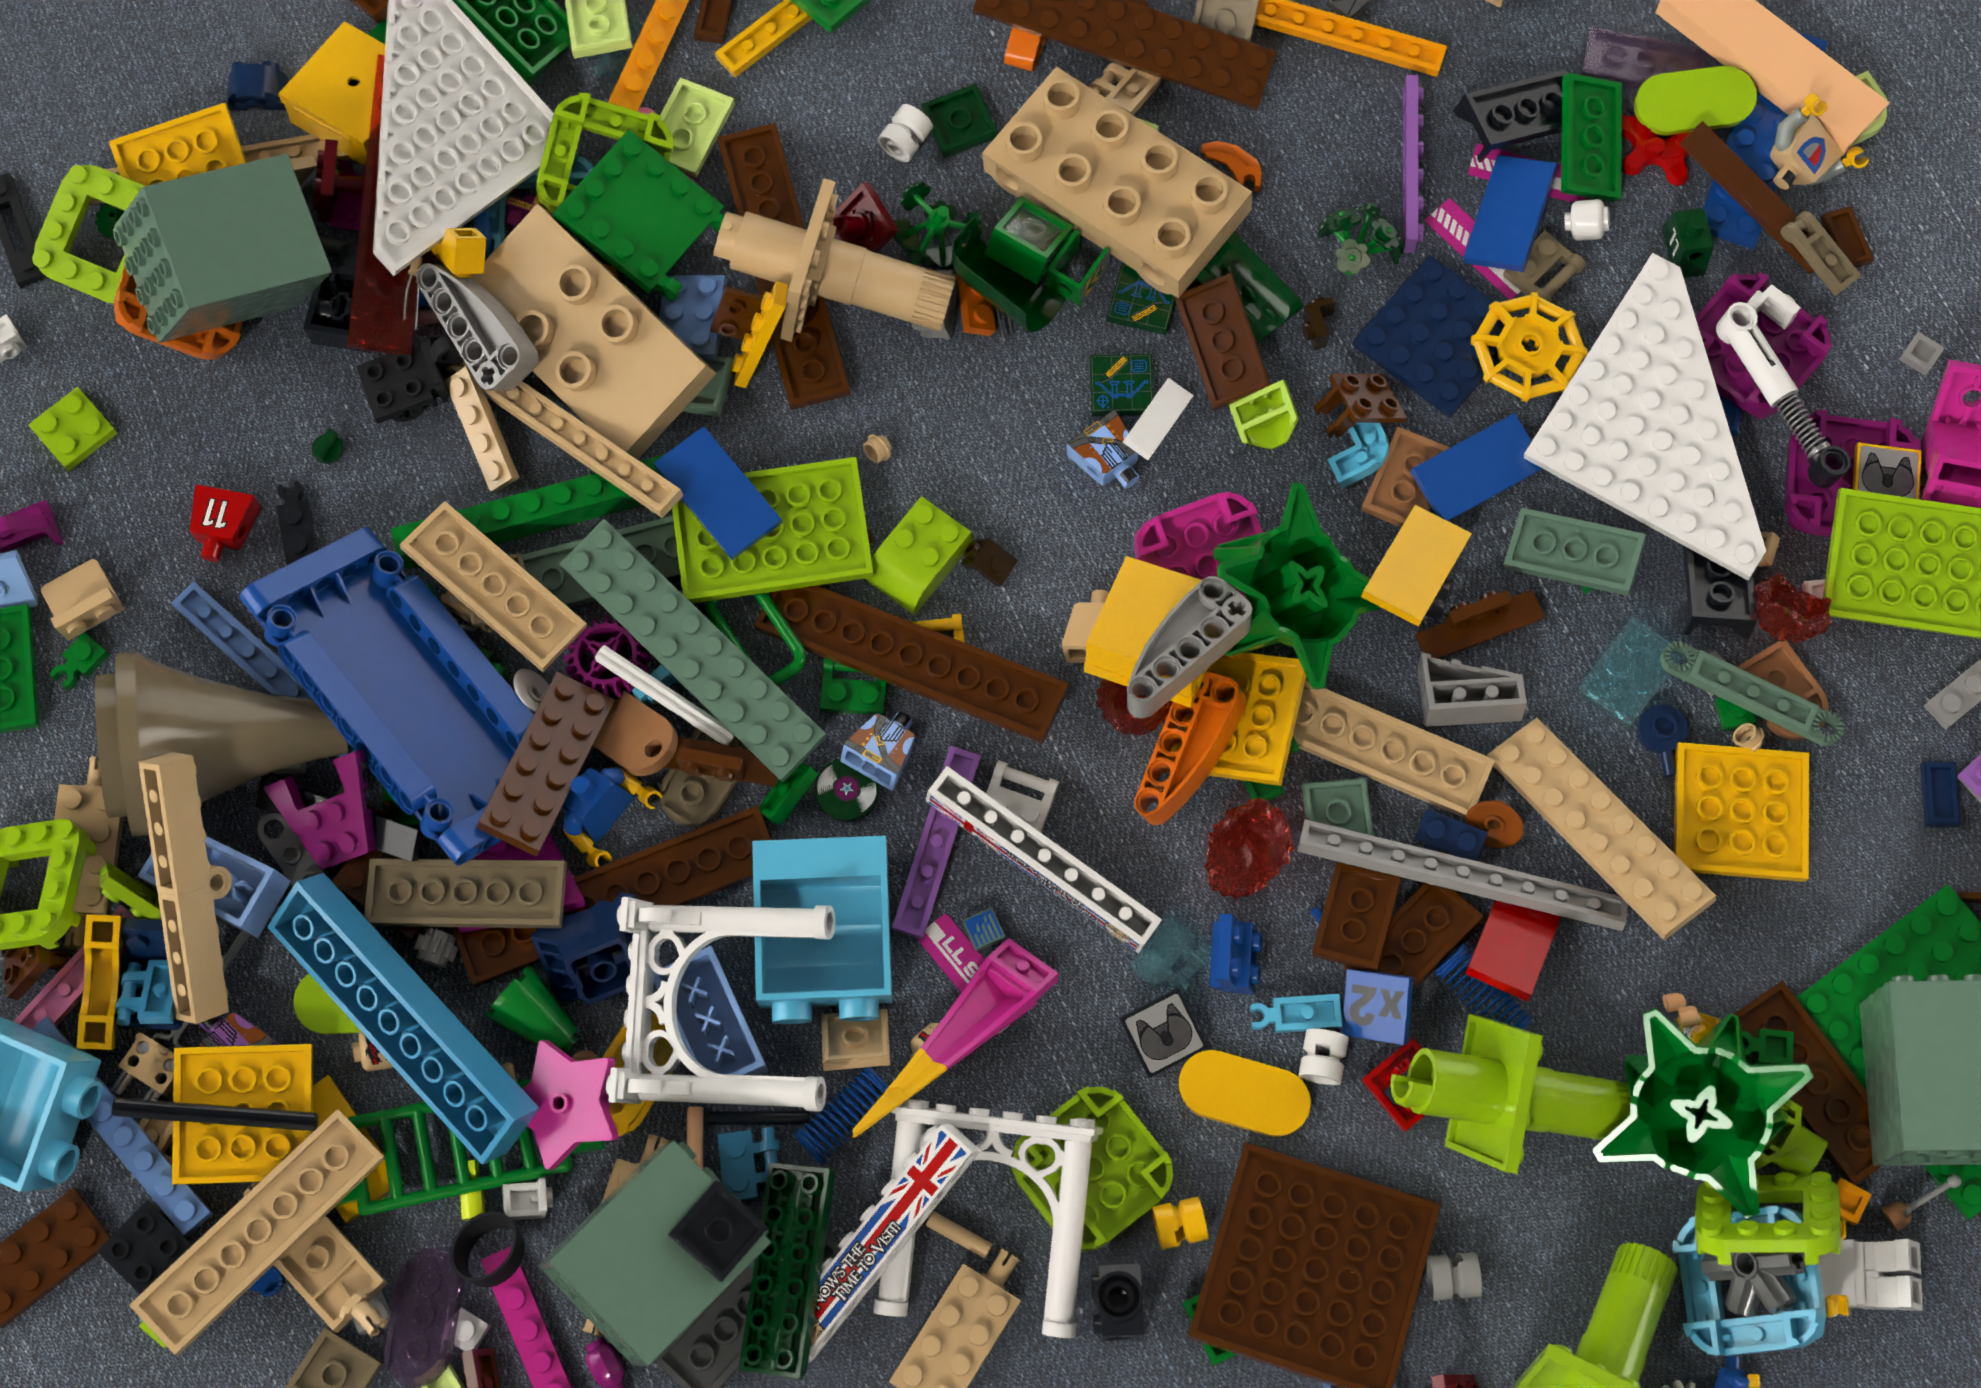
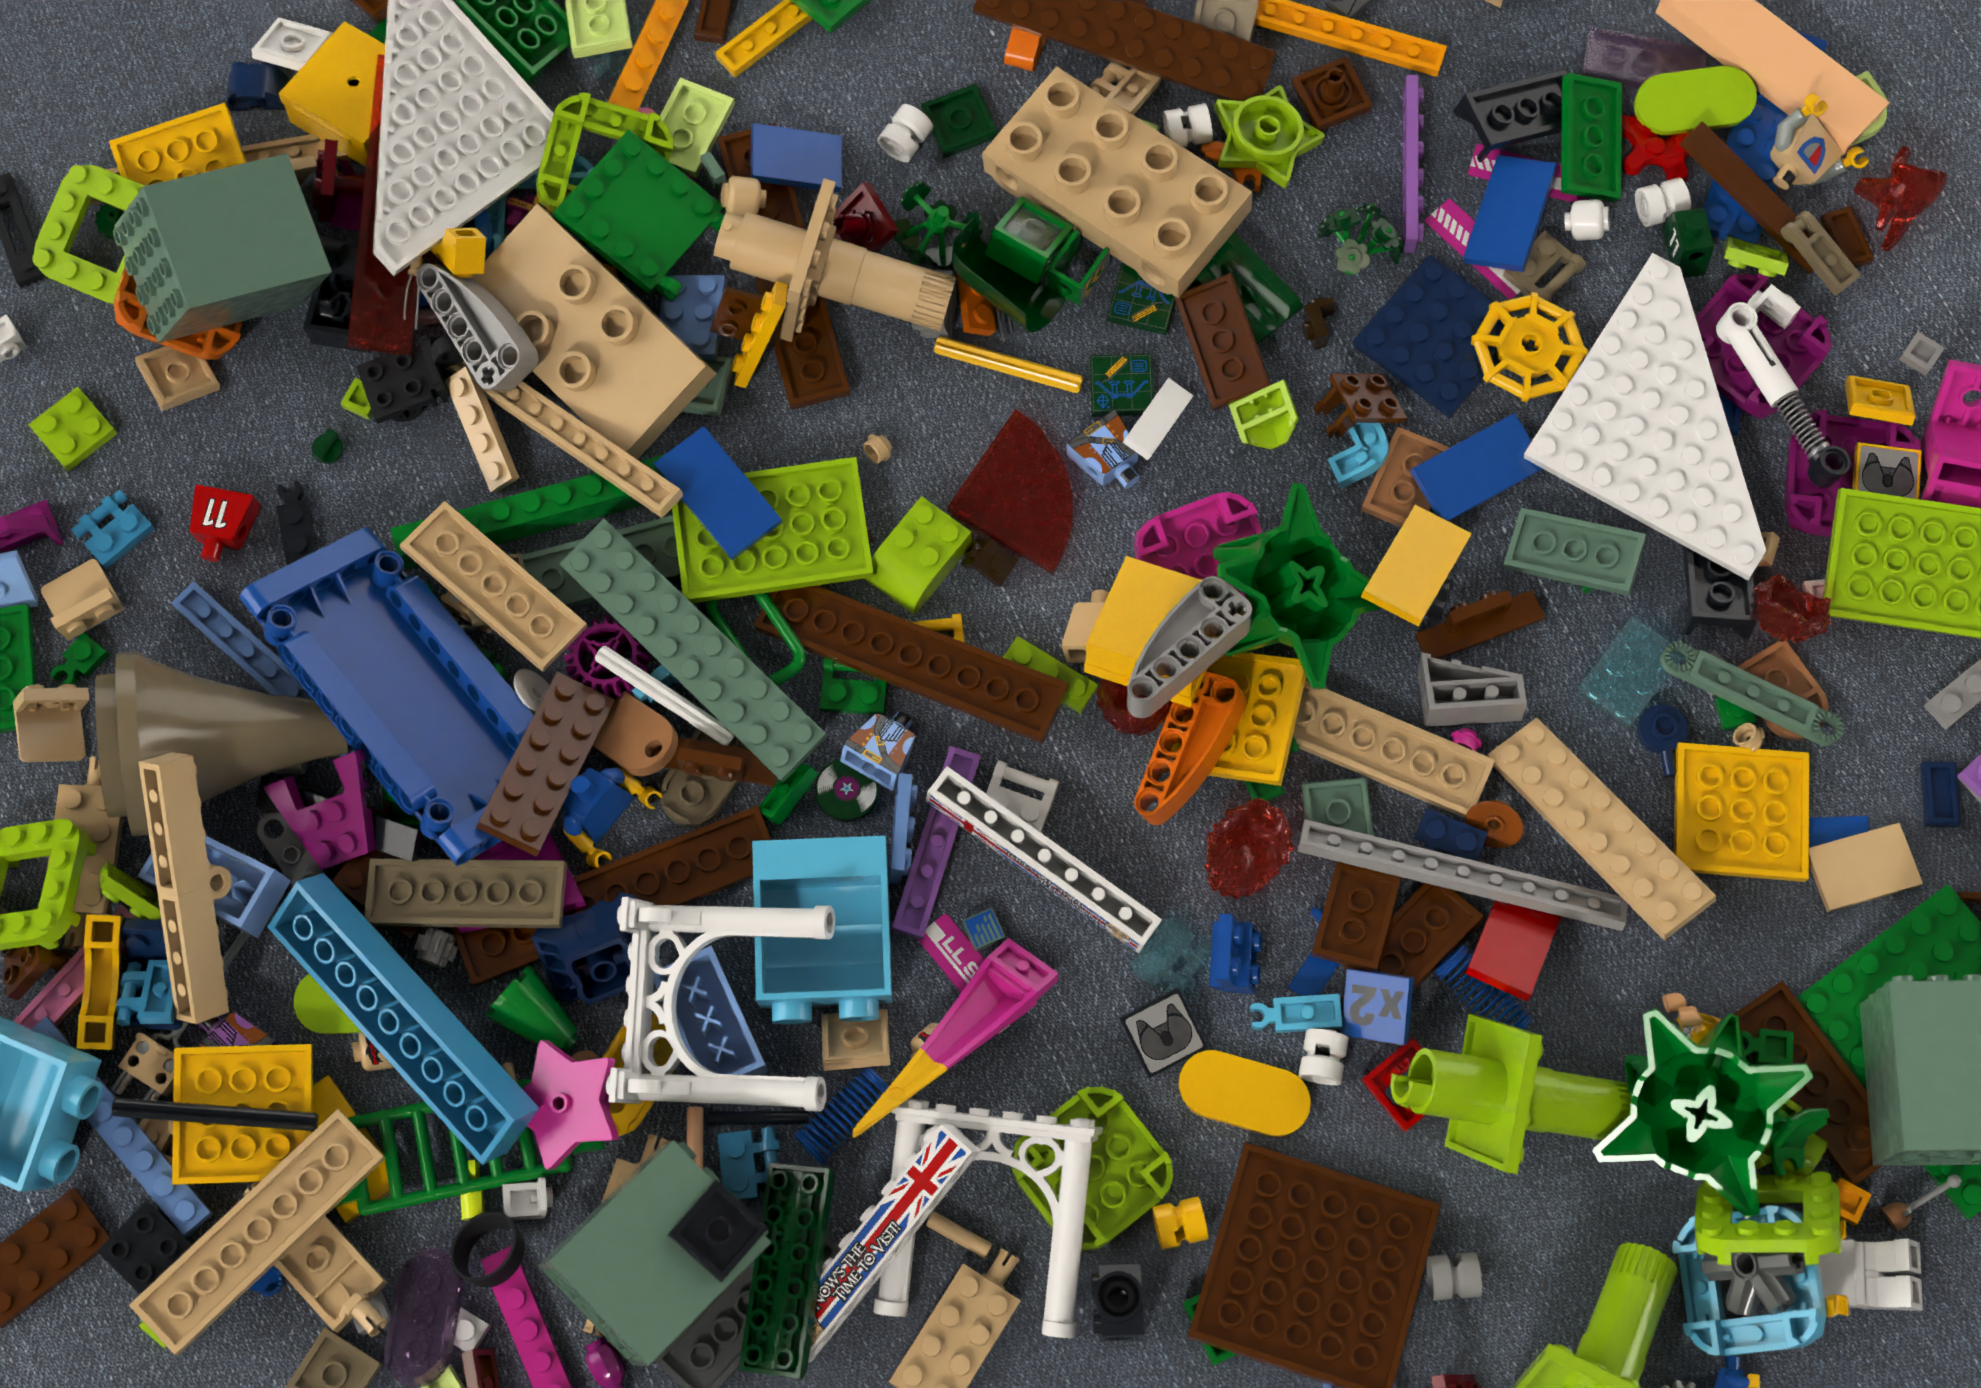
none -> tan bracket [13,684,90,762]
none -> dark azure plate [70,489,155,569]
none -> tan plate [135,346,220,411]
none -> white plate [252,18,333,71]
none -> lime plate [340,378,373,420]
none -> sand green tile [700,151,727,193]
none -> tan head [721,176,766,217]
none -> blue tile [751,123,842,193]
none -> medium blue plate [888,773,918,885]
none -> yellow axle [934,336,1083,393]
none -> clear red plate [947,409,1073,575]
none -> lime plate [1003,636,1098,714]
none -> white wheel [1163,103,1213,148]
none -> lime plate [1214,85,1325,188]
none -> blue sticker [1288,952,1340,996]
none -> reddish brown plate [1292,56,1373,131]
none -> dark pink plate [1451,728,1482,751]
none -> white wheel [1635,177,1691,227]
none -> lime plate [1722,236,1789,278]
none -> green piece [1770,1108,1830,1177]
none -> blue sticker [1809,816,1870,846]
none -> tan tile [1809,823,1923,913]
none -> yellow tile [1845,375,1916,426]
none -> clear red piece [1854,146,1948,252]

